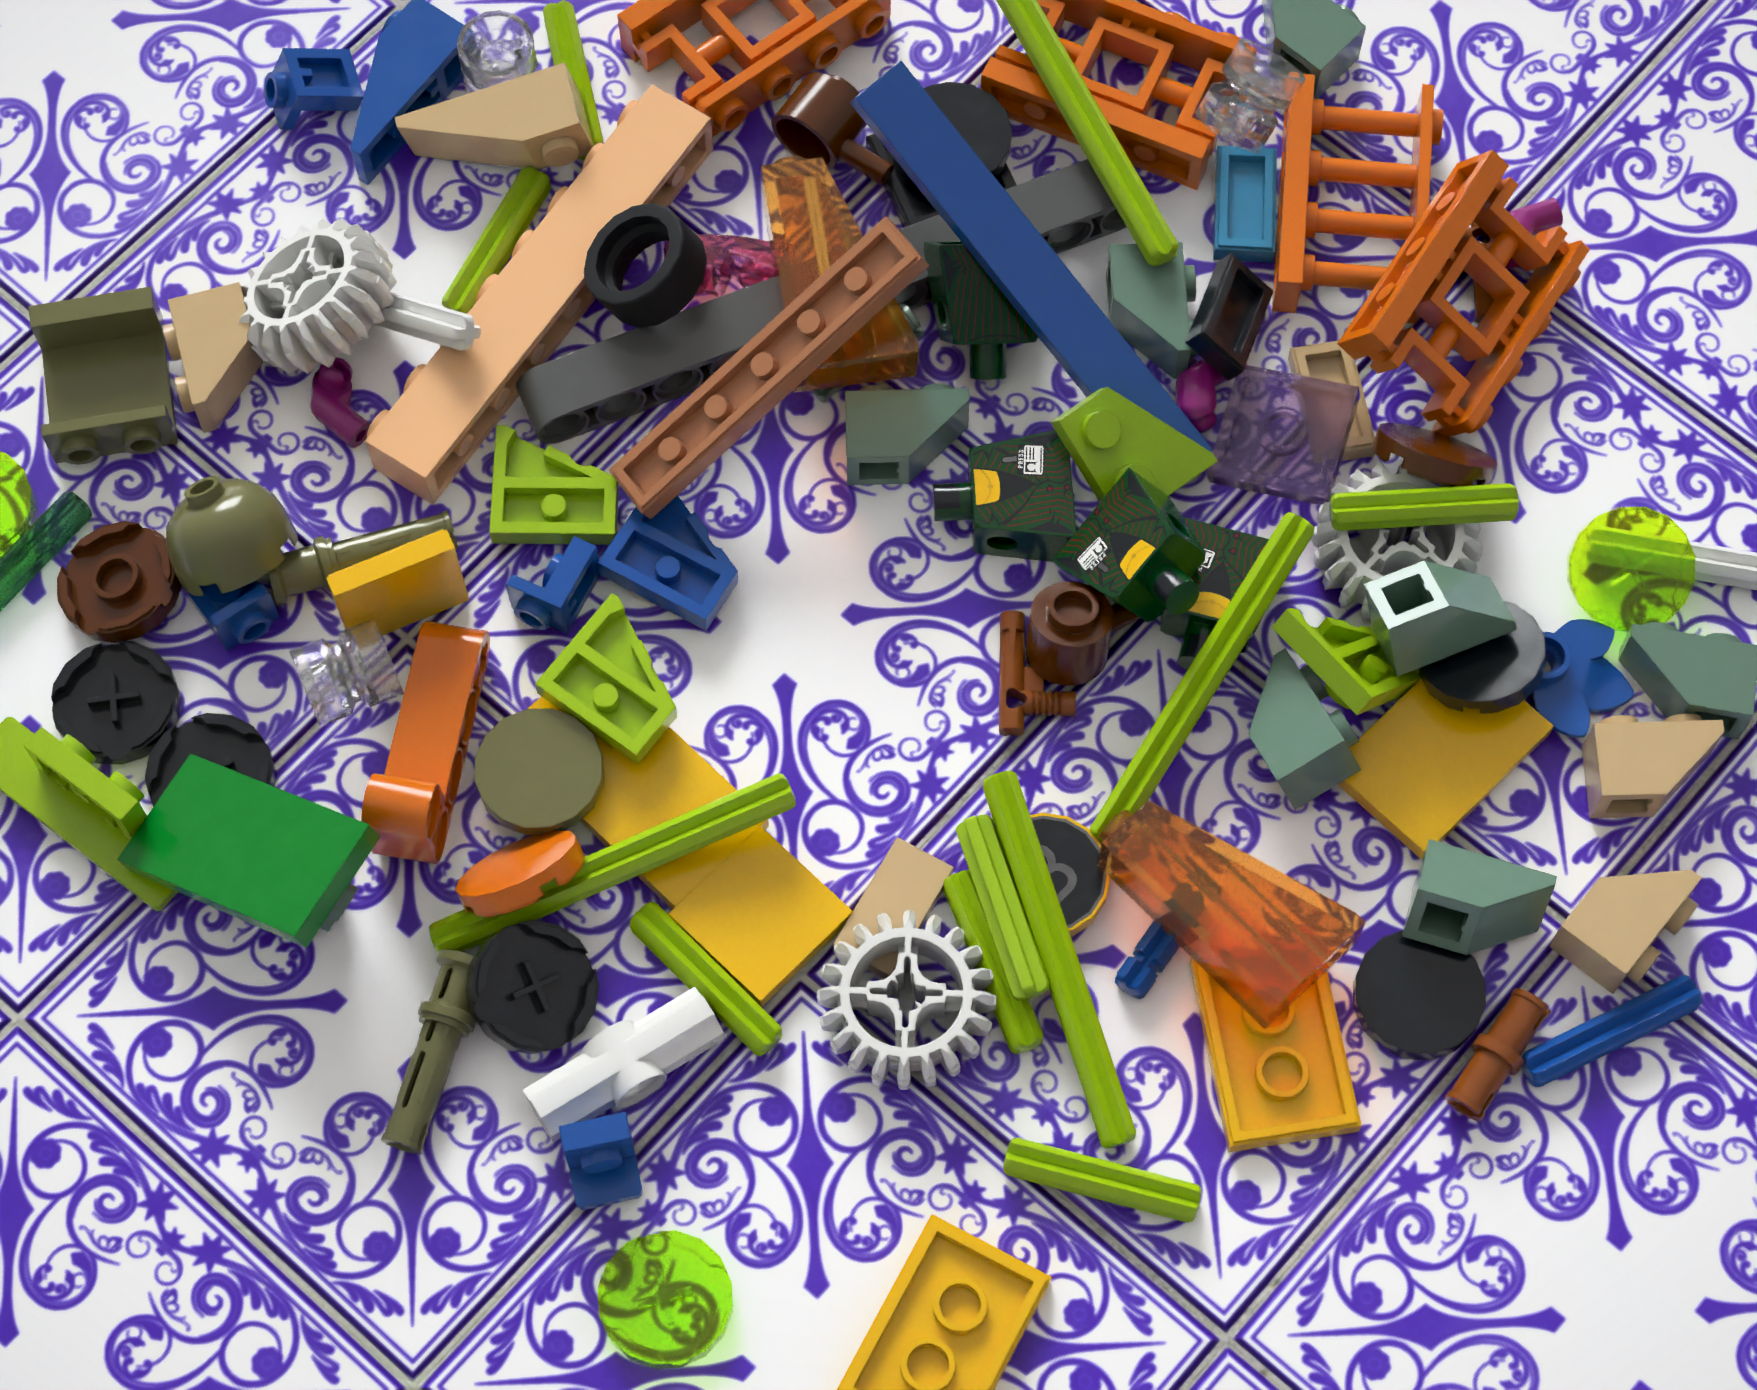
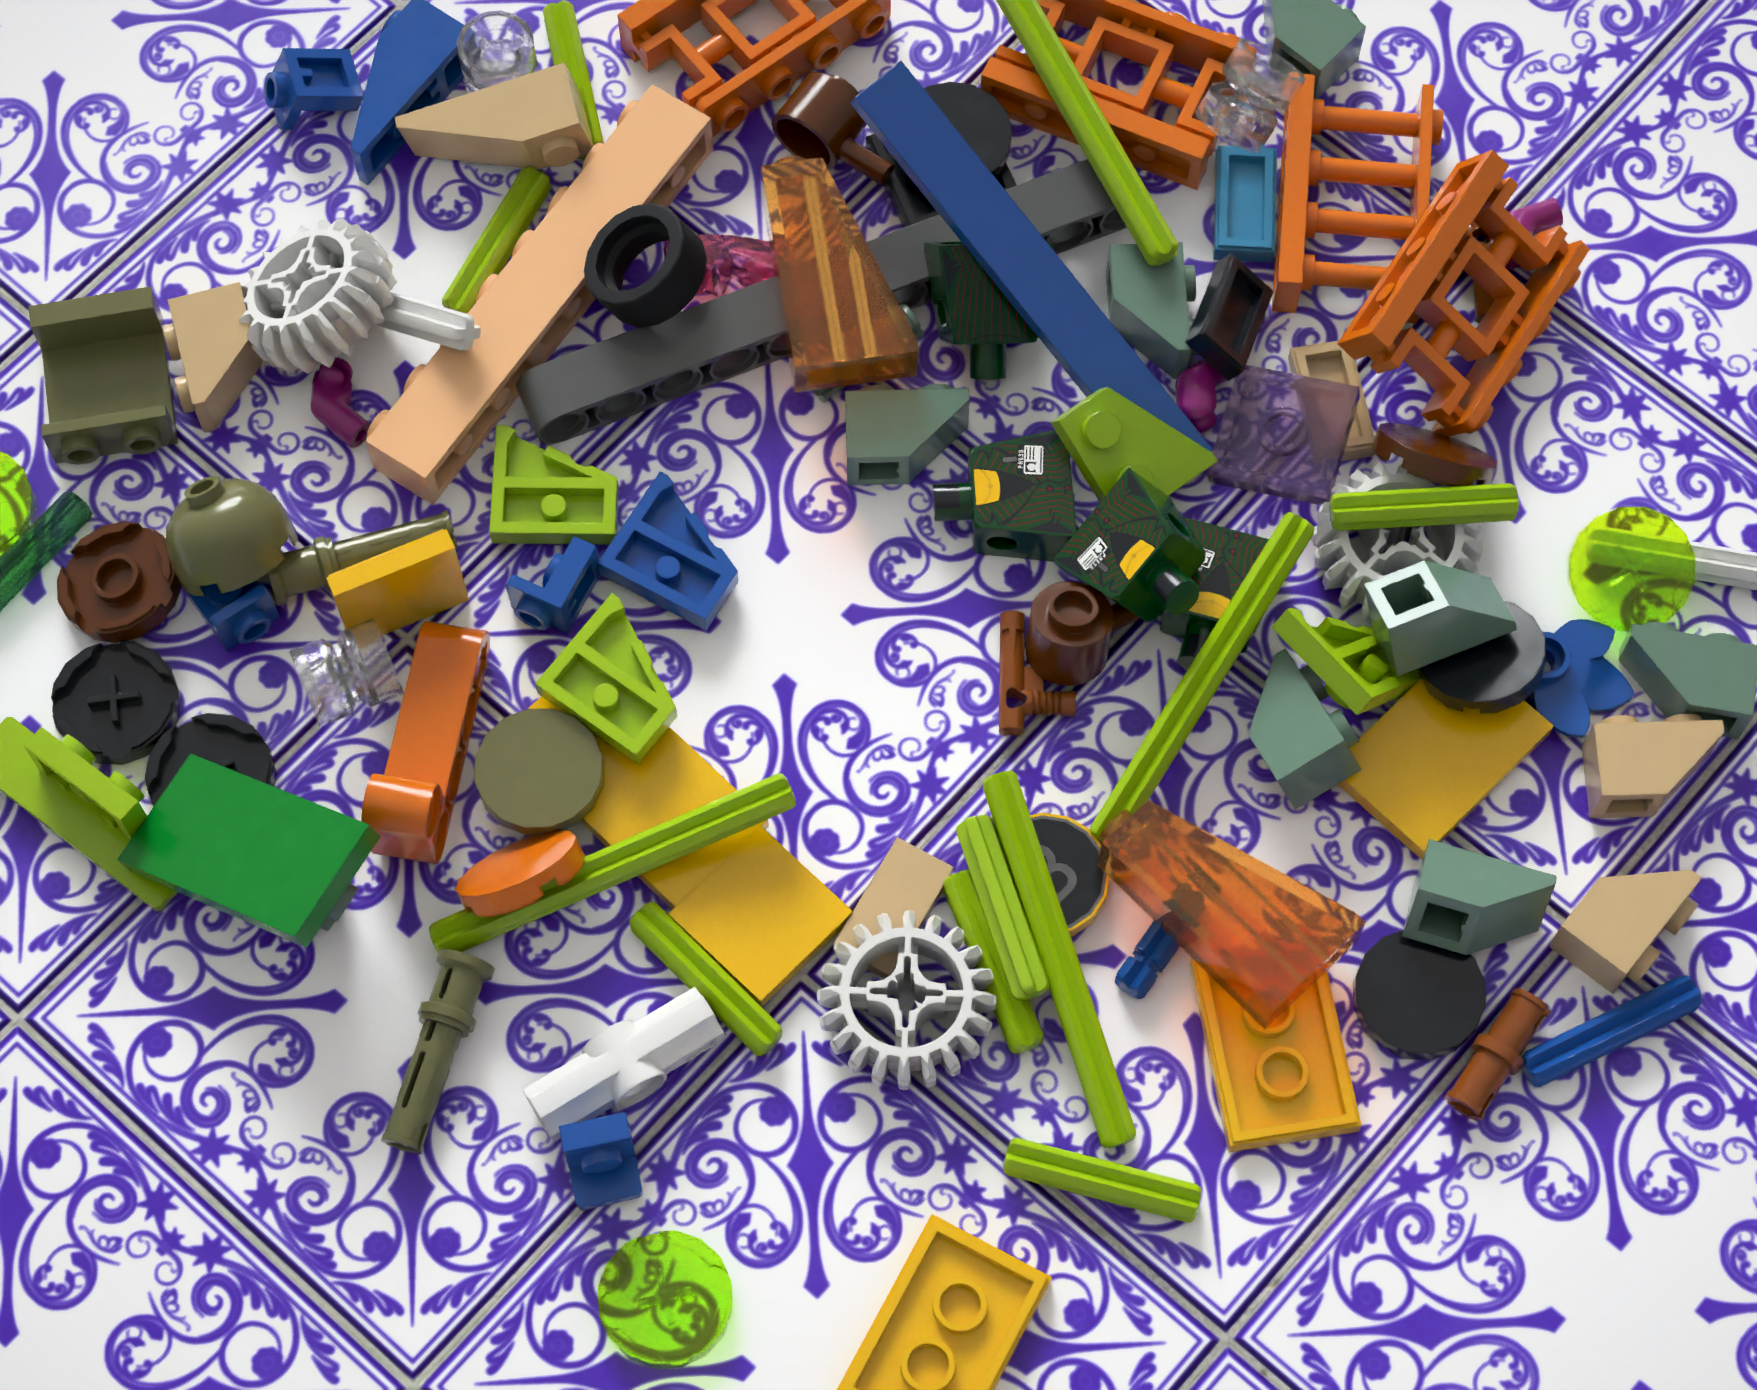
black tile [466,920,599,1054] -> none
nougat tile [609,216,930,519] -> none

